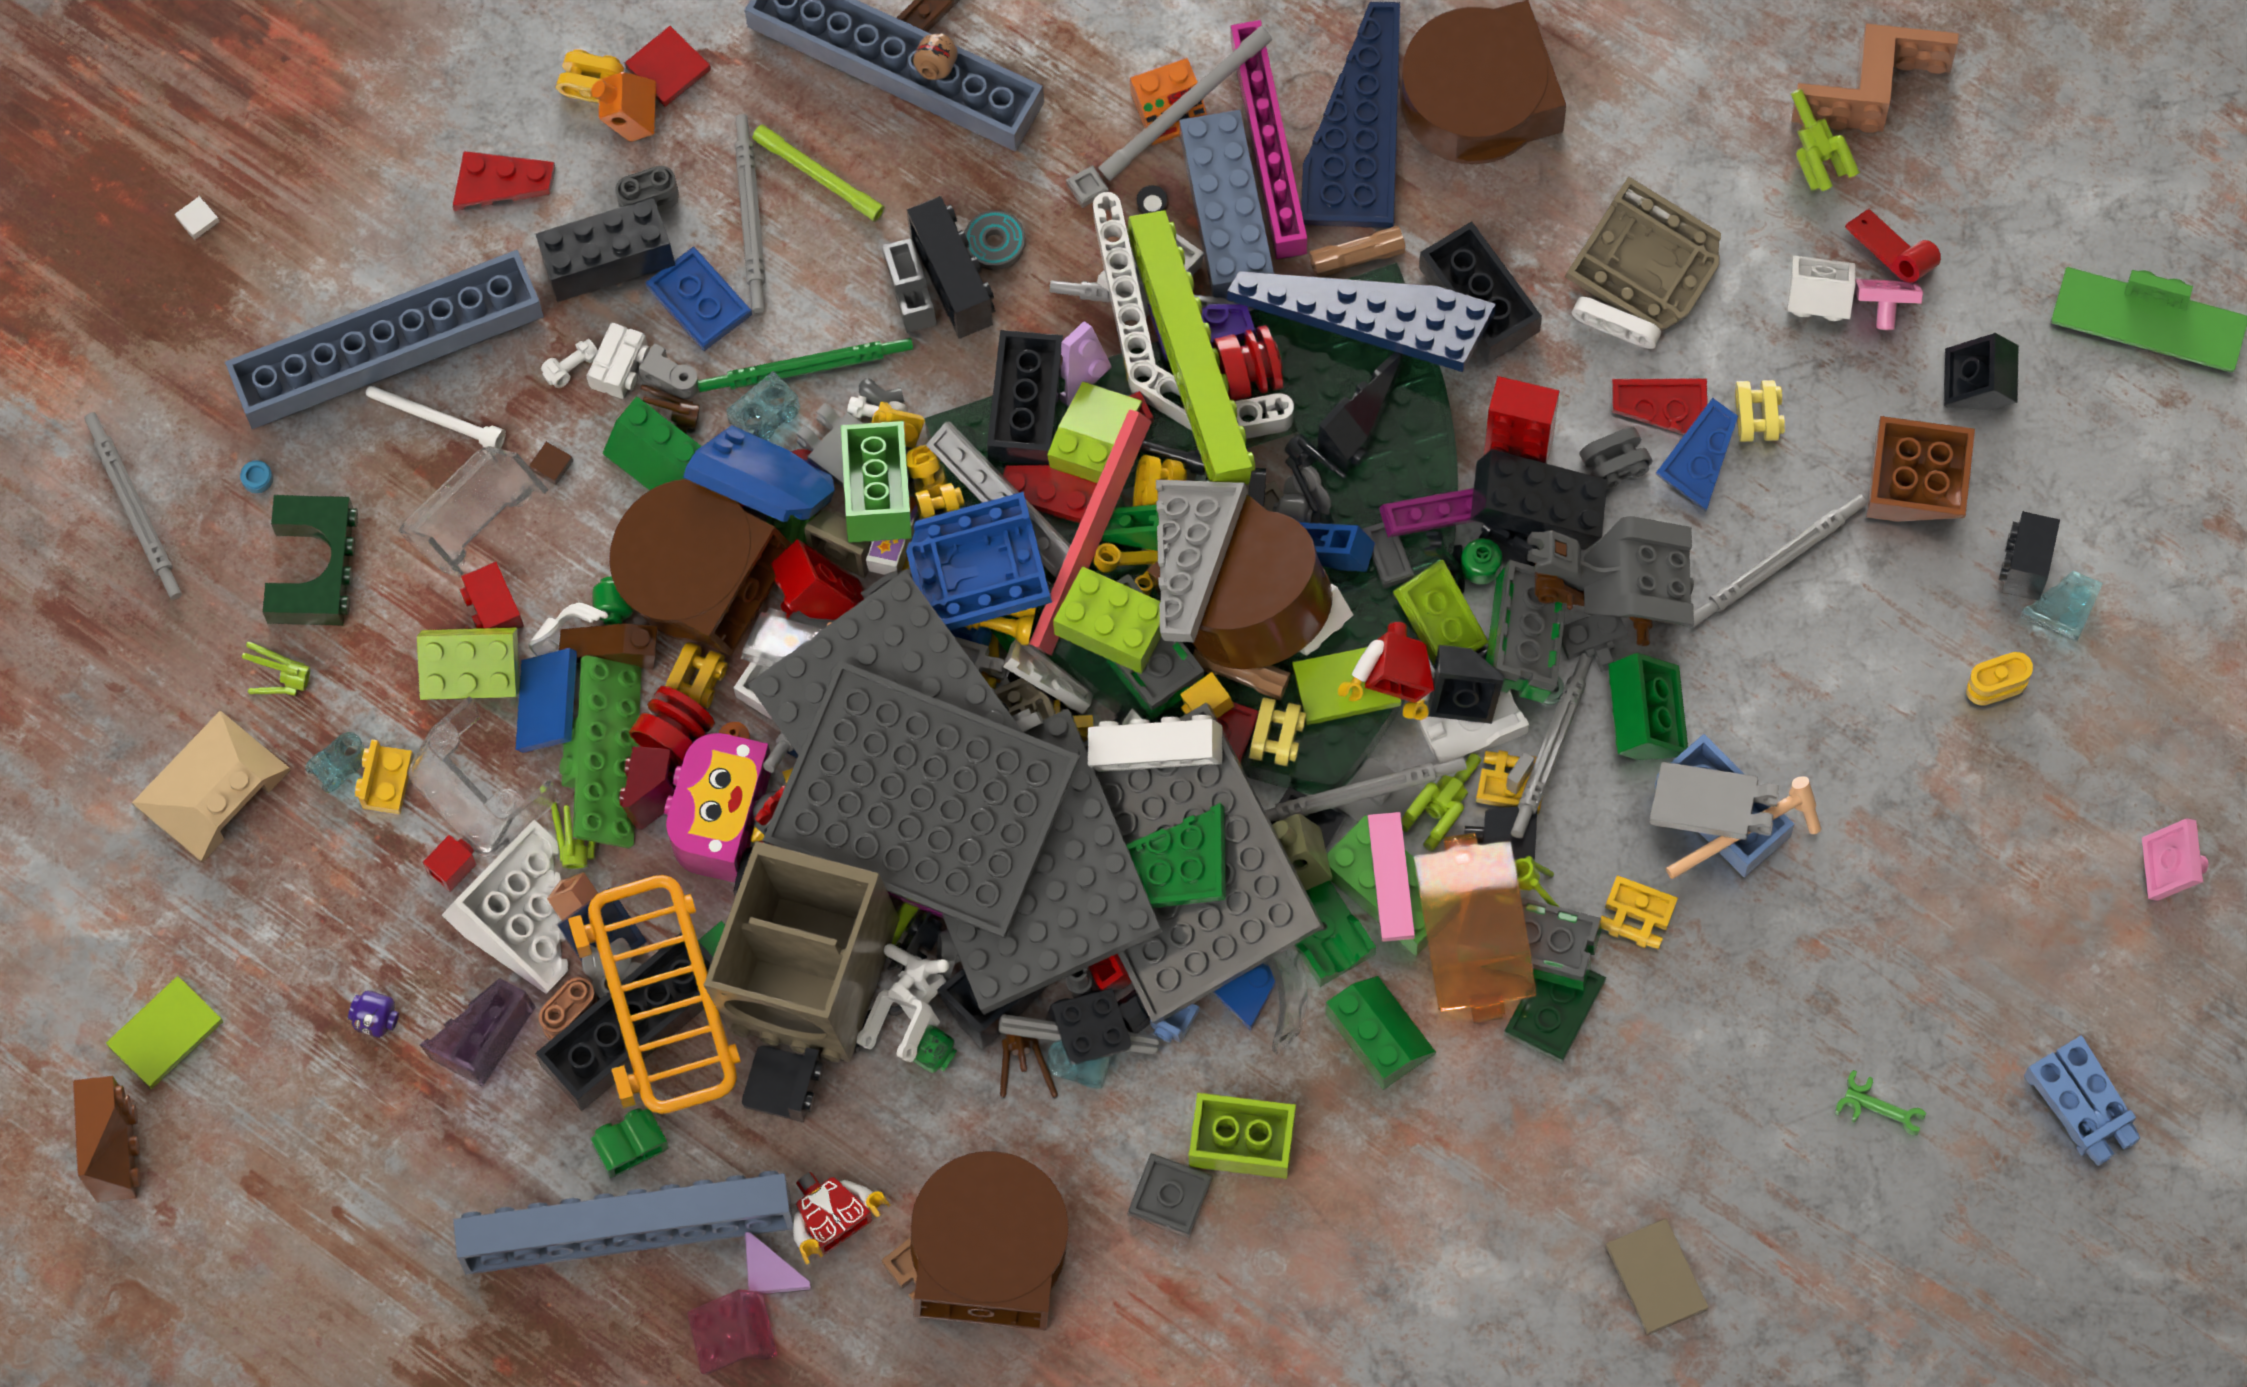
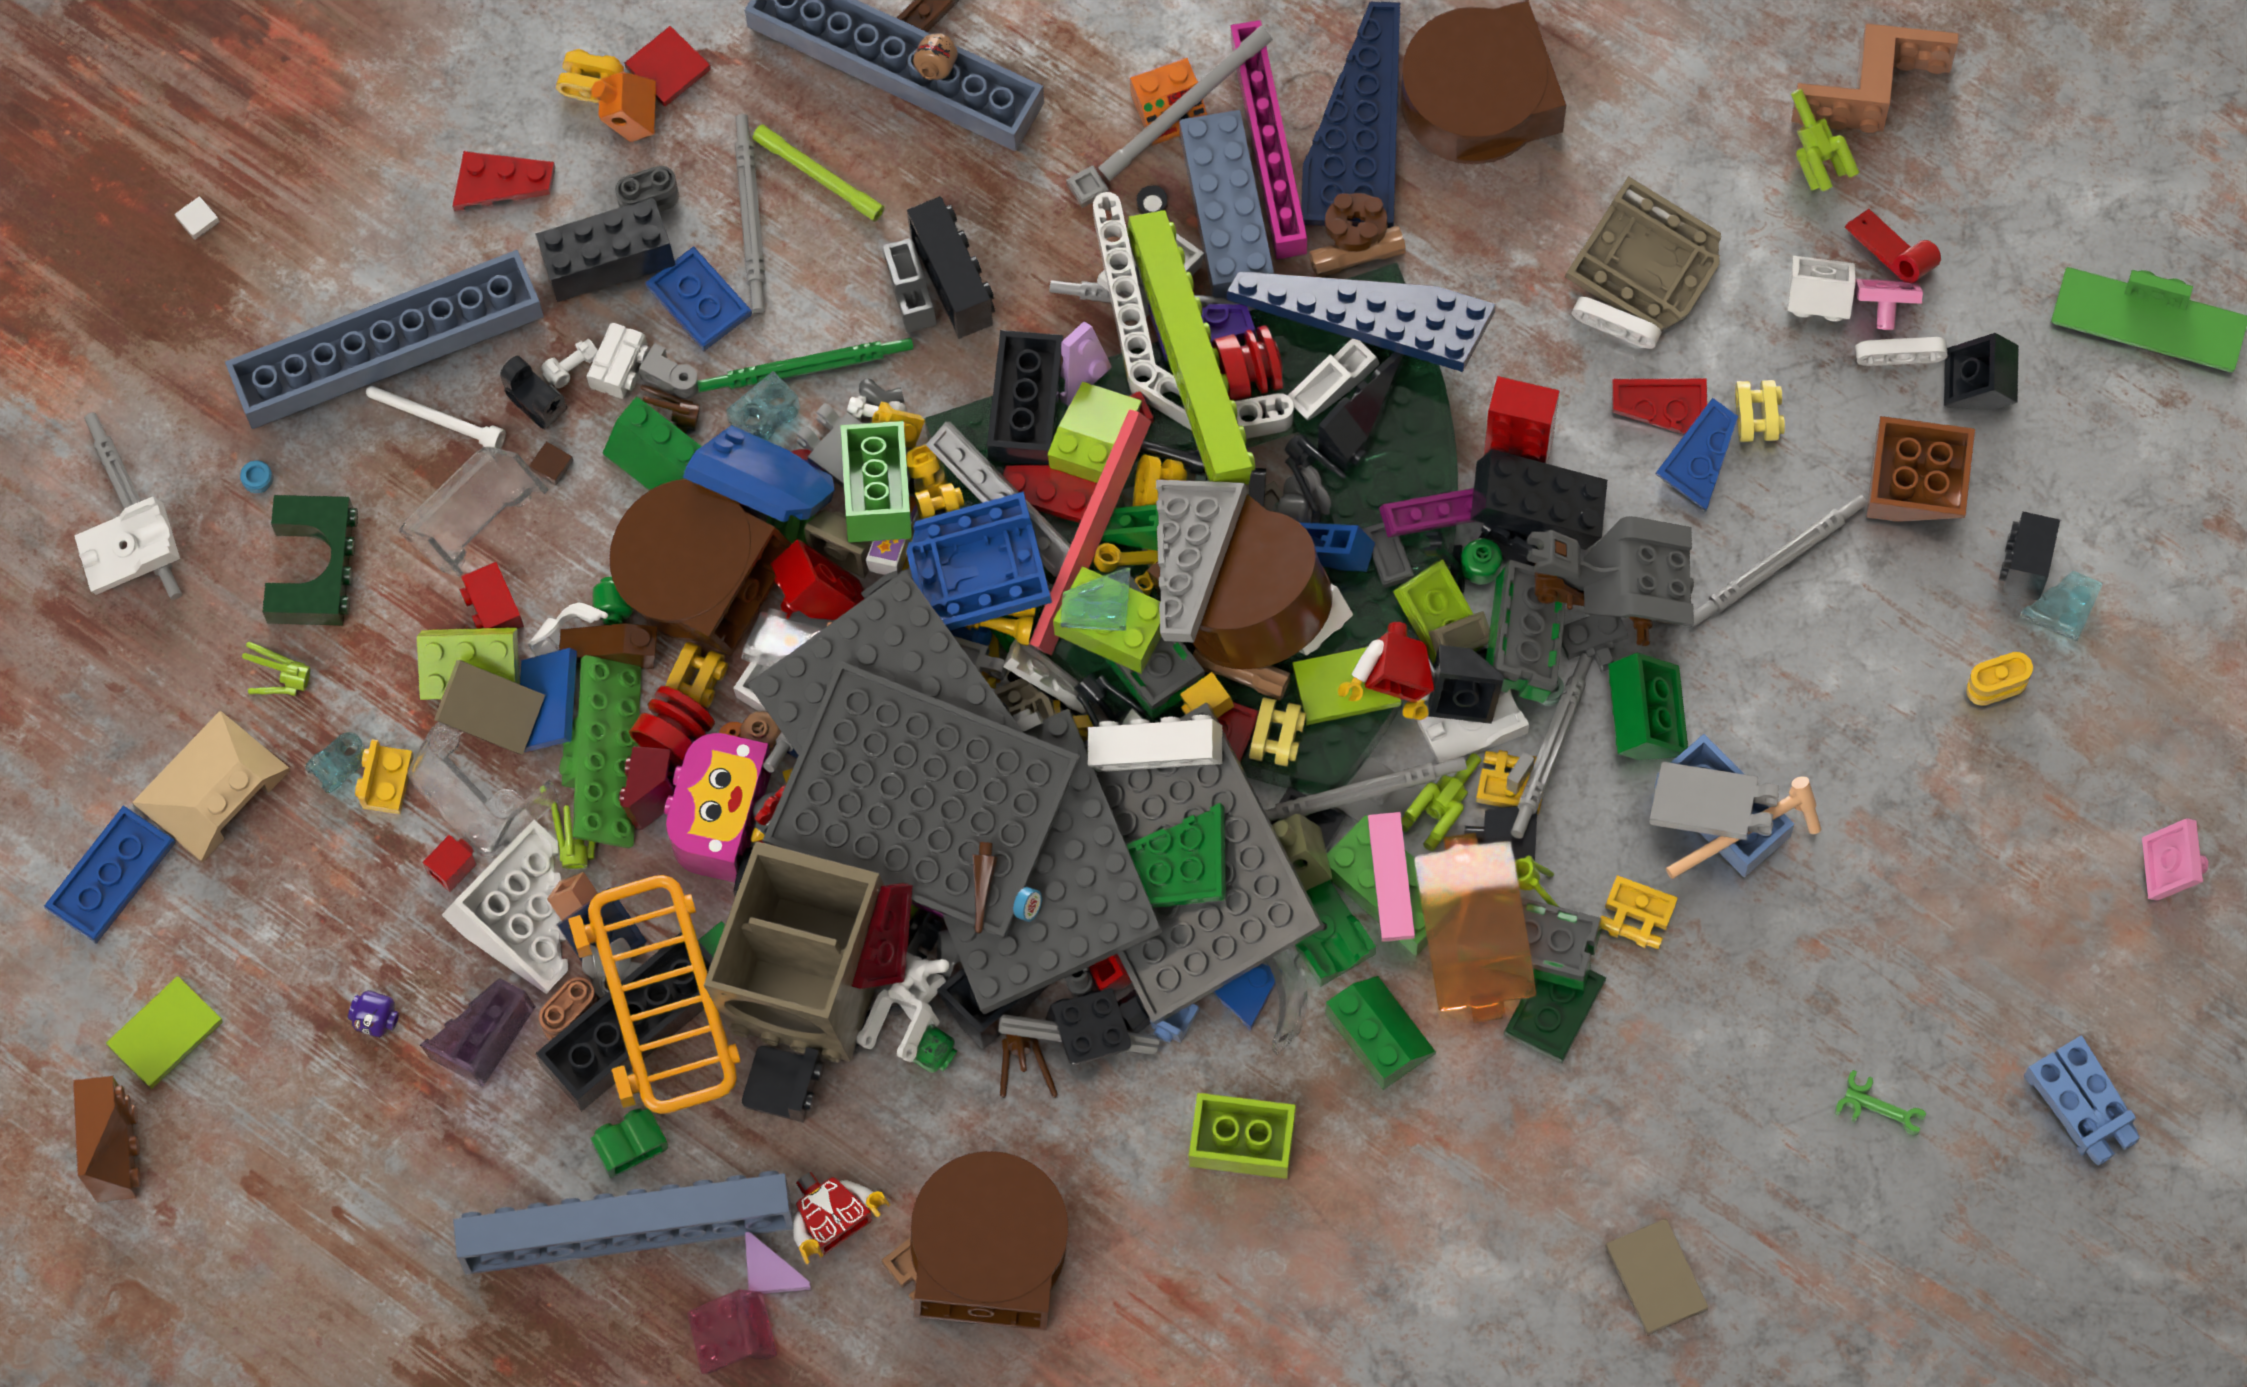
dark grey tile [965,210,1026,270] -> none
clear light blue piece [1047,1040,1112,1089] -> none
dark grey tile [1127,1153,1213,1238] -> none
black brick [1419,221,1542,363] -> none
dark grey brick [1579,427,1653,489] -> none
none -> blue tile [44,805,176,944]
none -> white piece [75,496,180,595]
none -> dark tan tile [434,660,545,755]
none -> black piece [500,355,567,430]
none -> medium nougat head [741,711,781,753]
none -> dark red wing [851,883,913,989]
none -> reddish brown piece [972,842,998,934]
none -> dark azure tile [1013,887,1042,922]
none -> clear light blue wing [1061,568,1131,631]
none -> black plant [1074,672,1146,727]
none -> white slope [1288,339,1380,421]
none -> reddish brown plate [1325,193,1388,252]
none -> dark tan tile [1428,611,1490,655]
none -> white beam [1855,337,1948,366]

